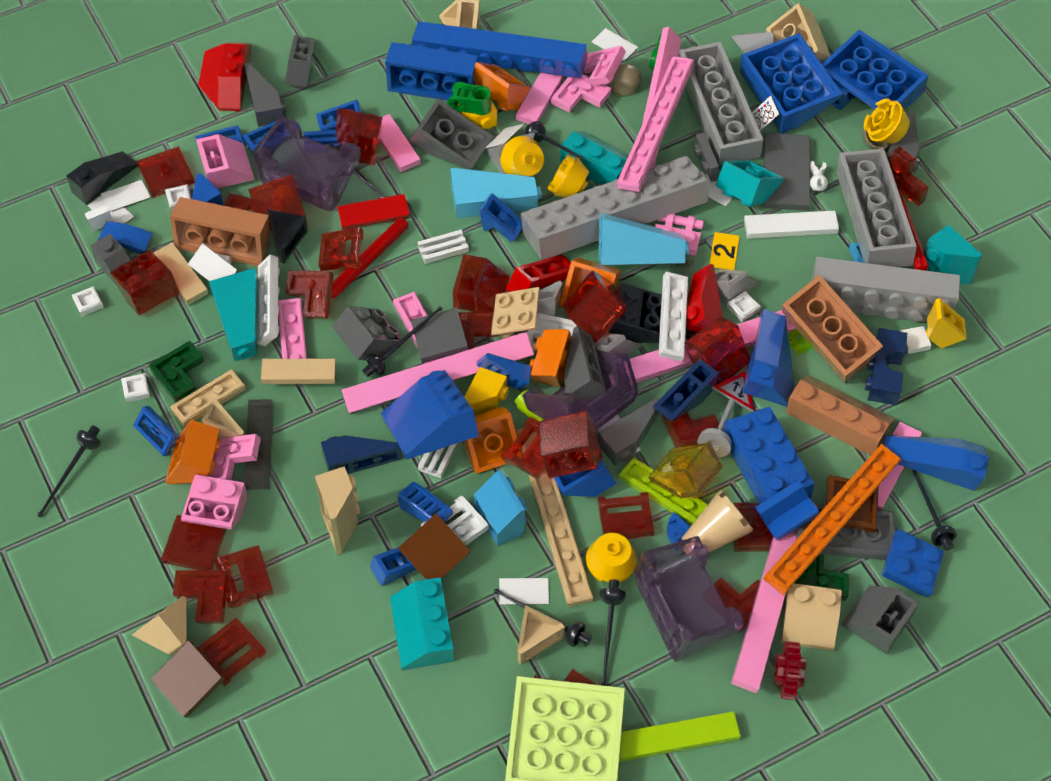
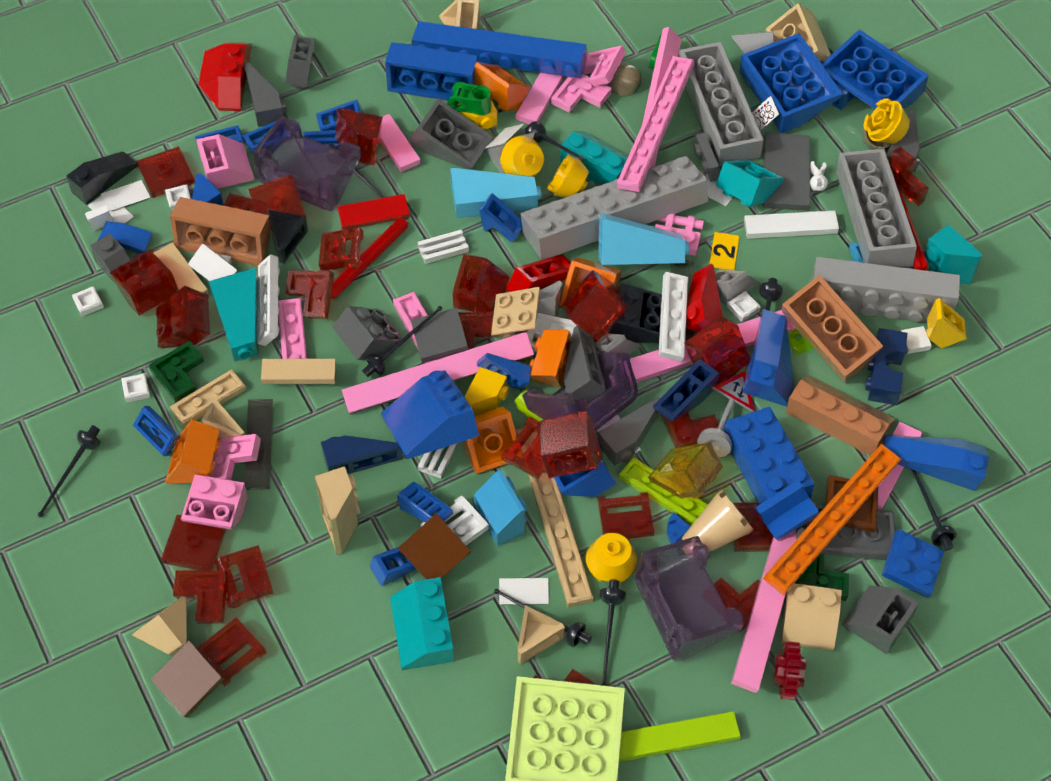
white sticker [592,28,638,61] -> none
none -> clear red slope [156,286,210,349]
none -> black sword [759,278,783,311]

